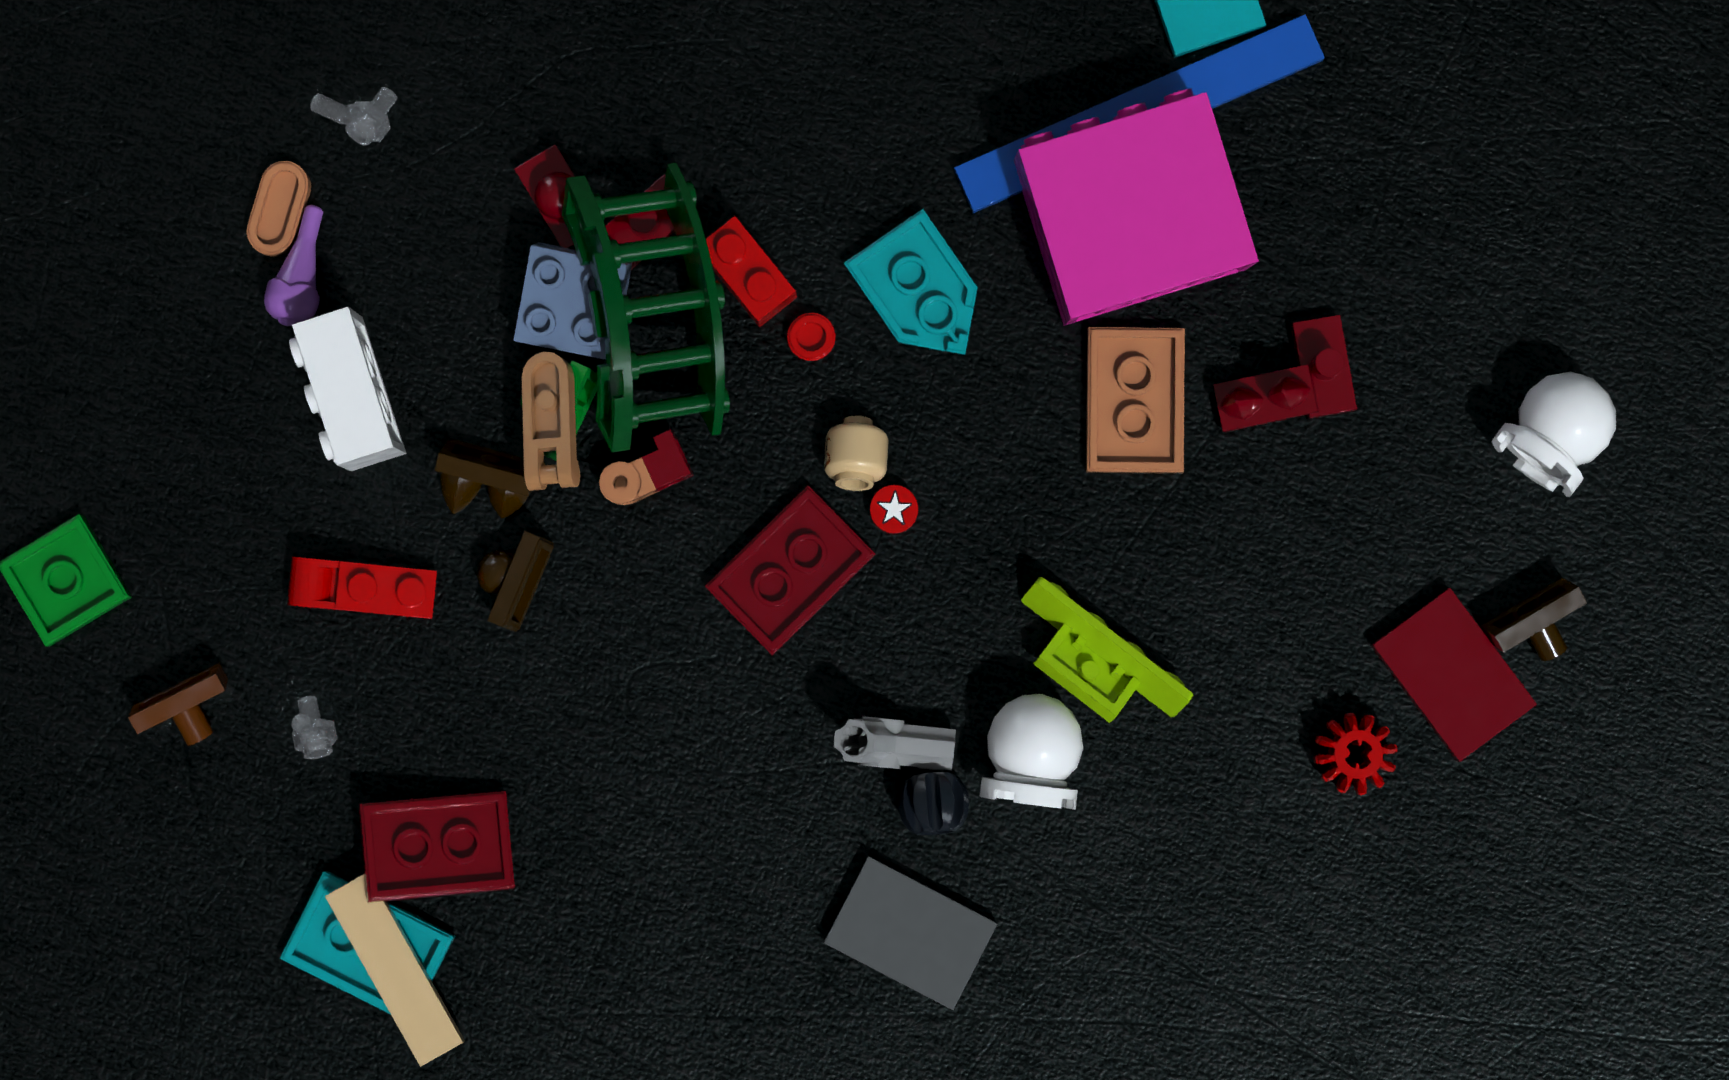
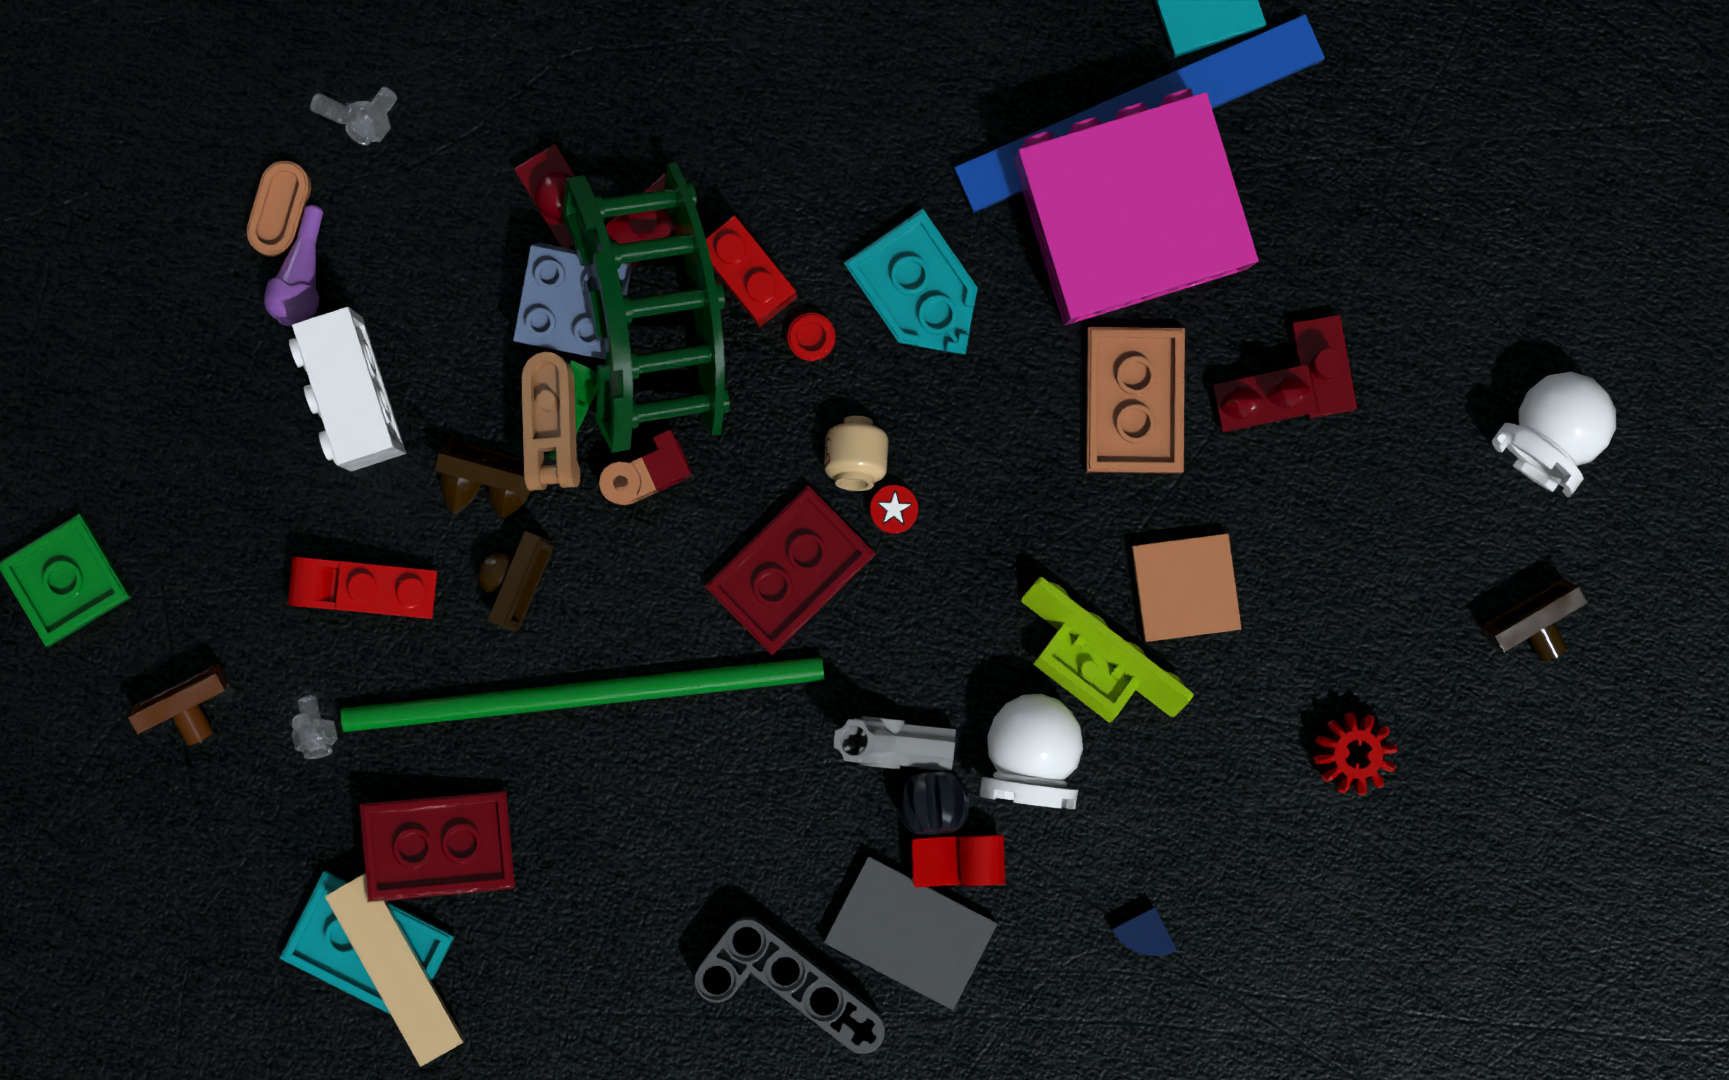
dark red tile [1370,588,1537,762] -> none
none -> green piece [341,656,825,732]
none -> dark grey beam [695,916,885,1054]
none -> red panel [911,834,1006,888]
none -> dark blue tile [1111,906,1177,956]
none -> nougat tile [1132,534,1241,642]

